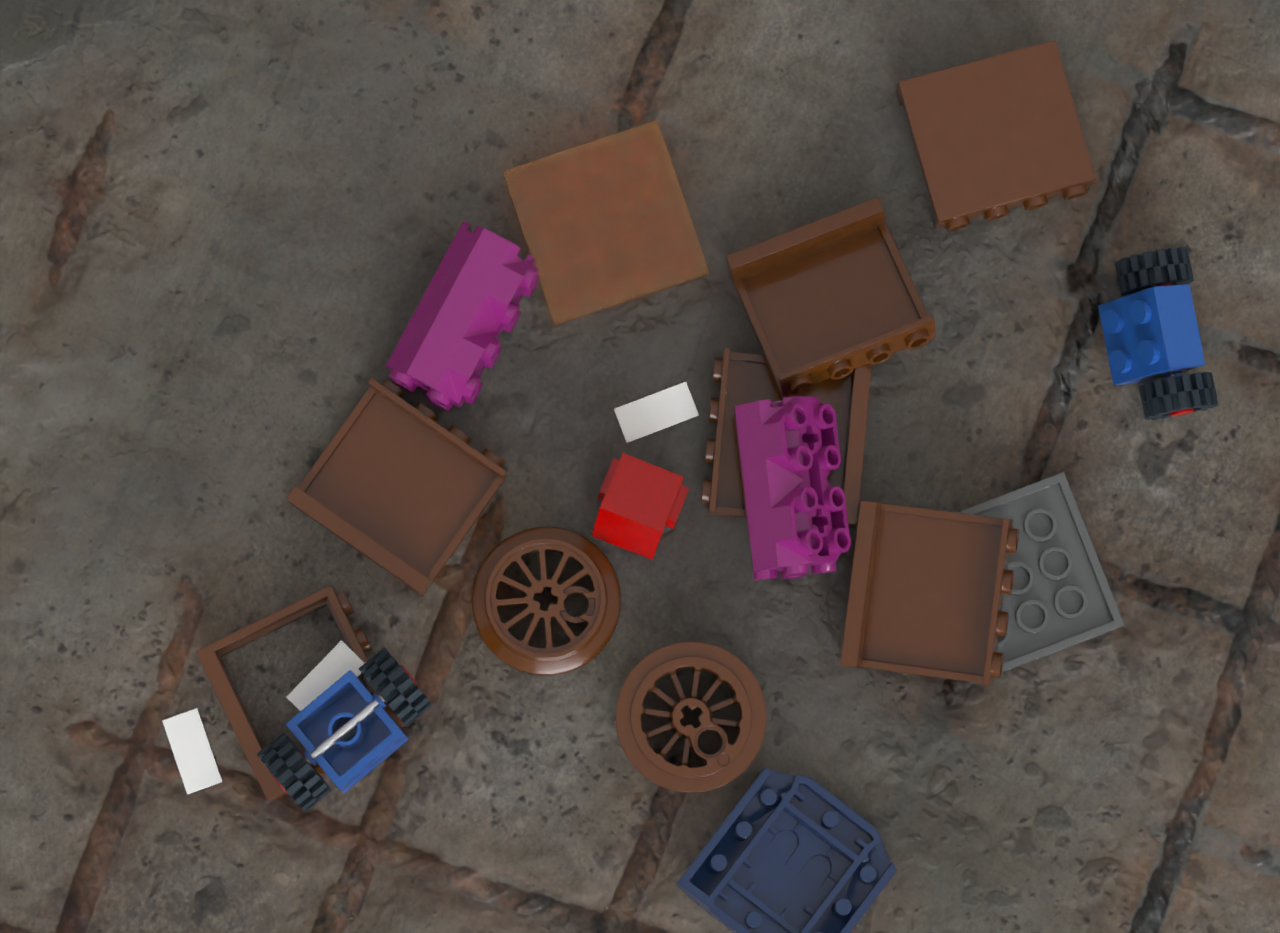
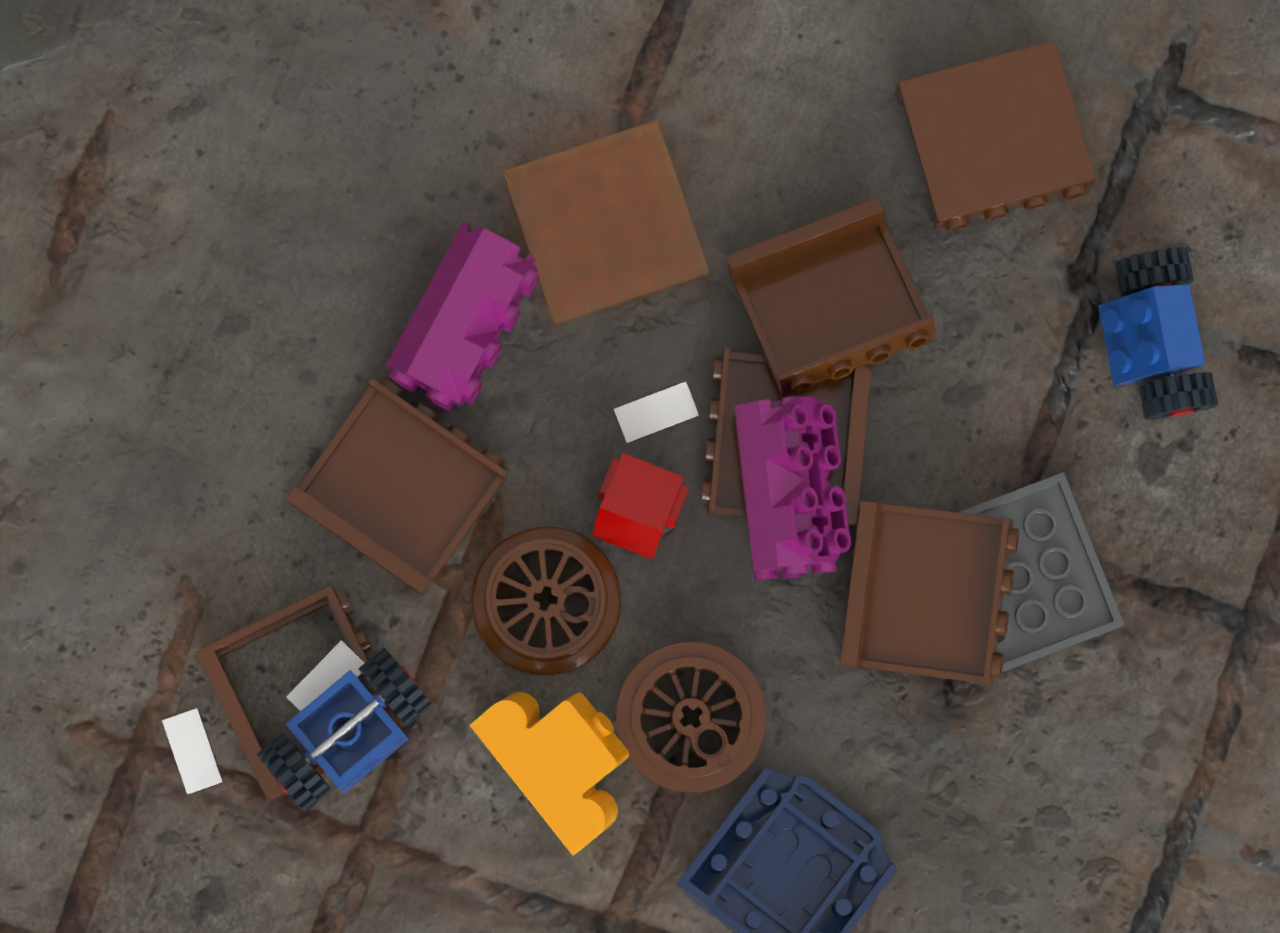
none -> light orange brick [469,692,629,856]

